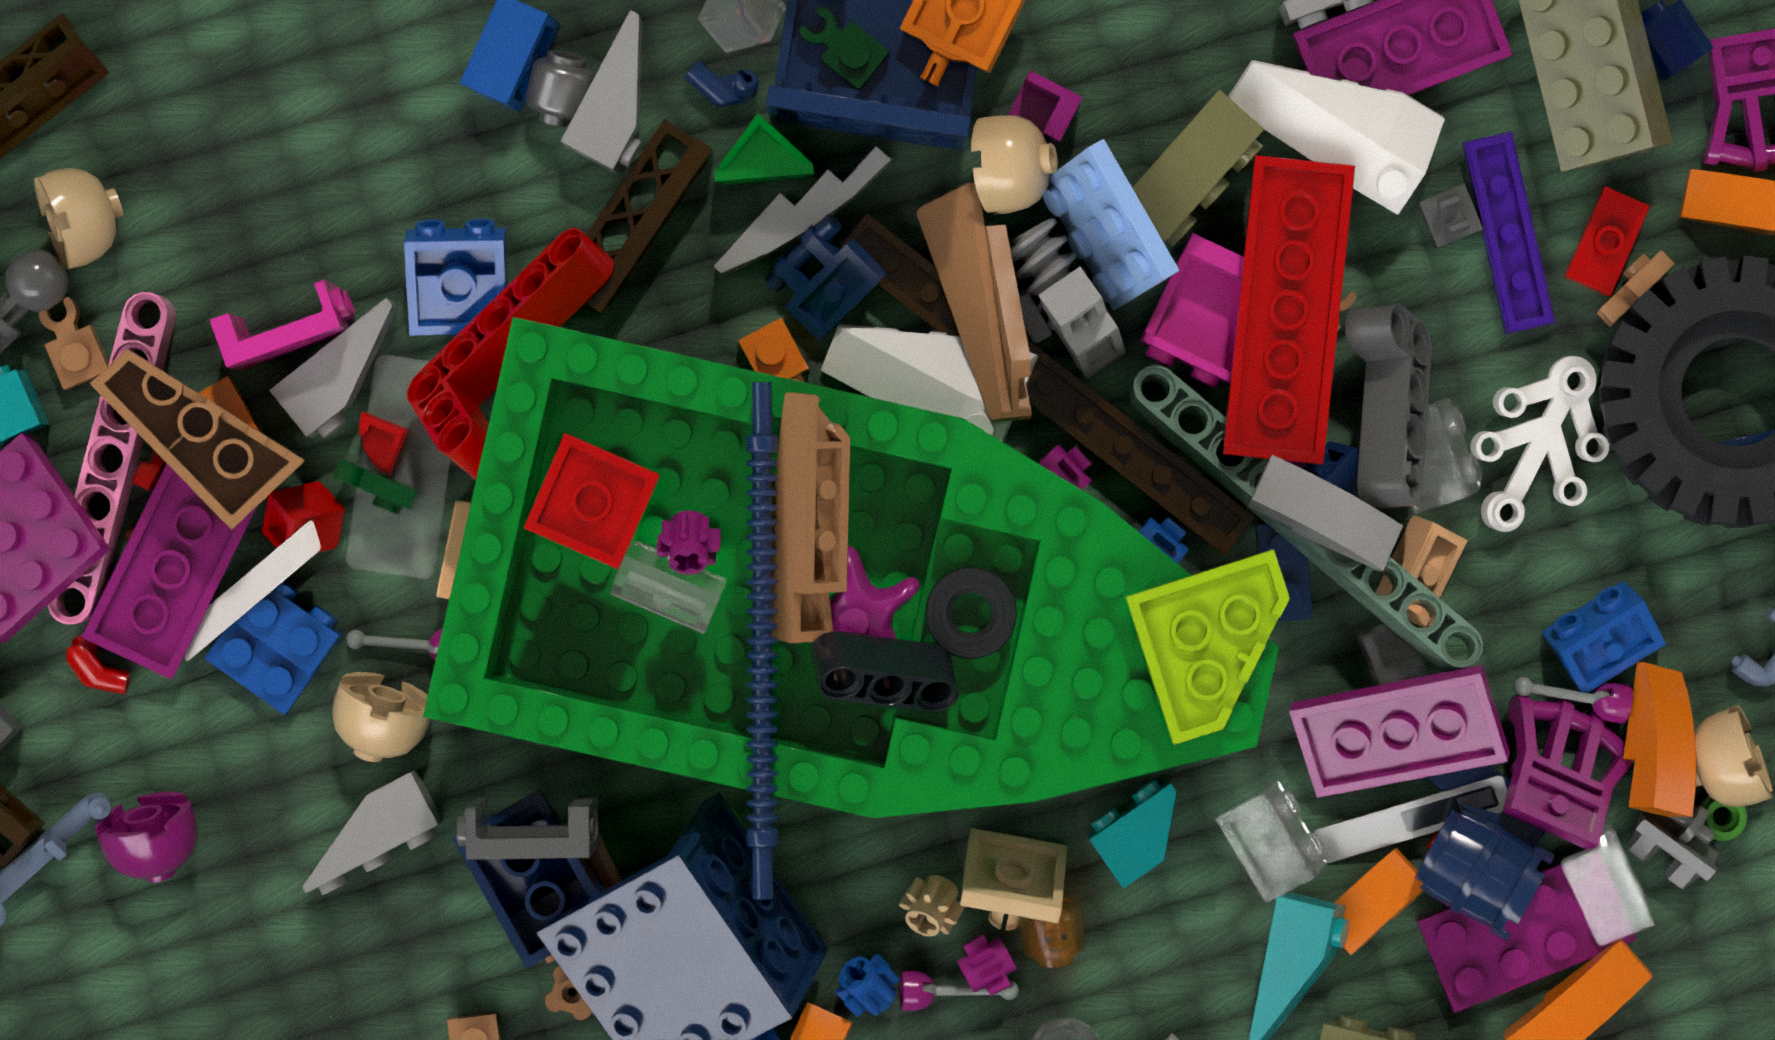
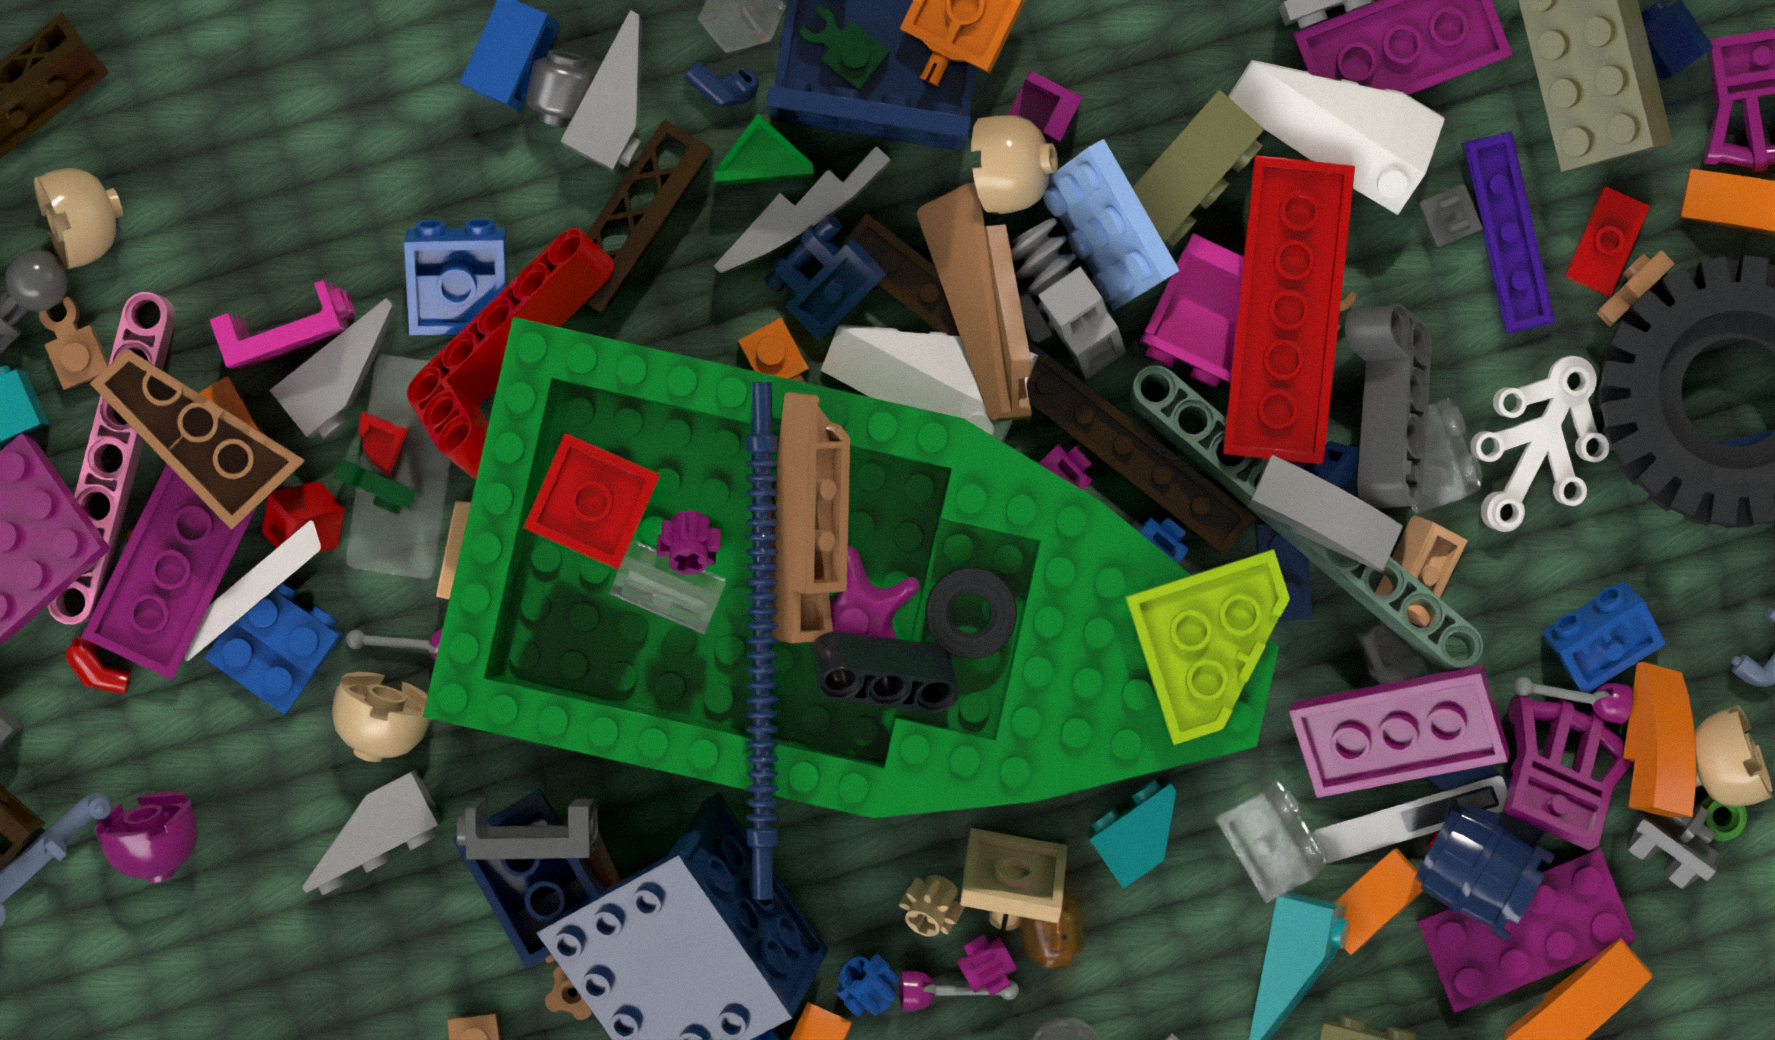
red tile [132,449,166,491] -> none
clear panel [1561,822,1655,946] -> none

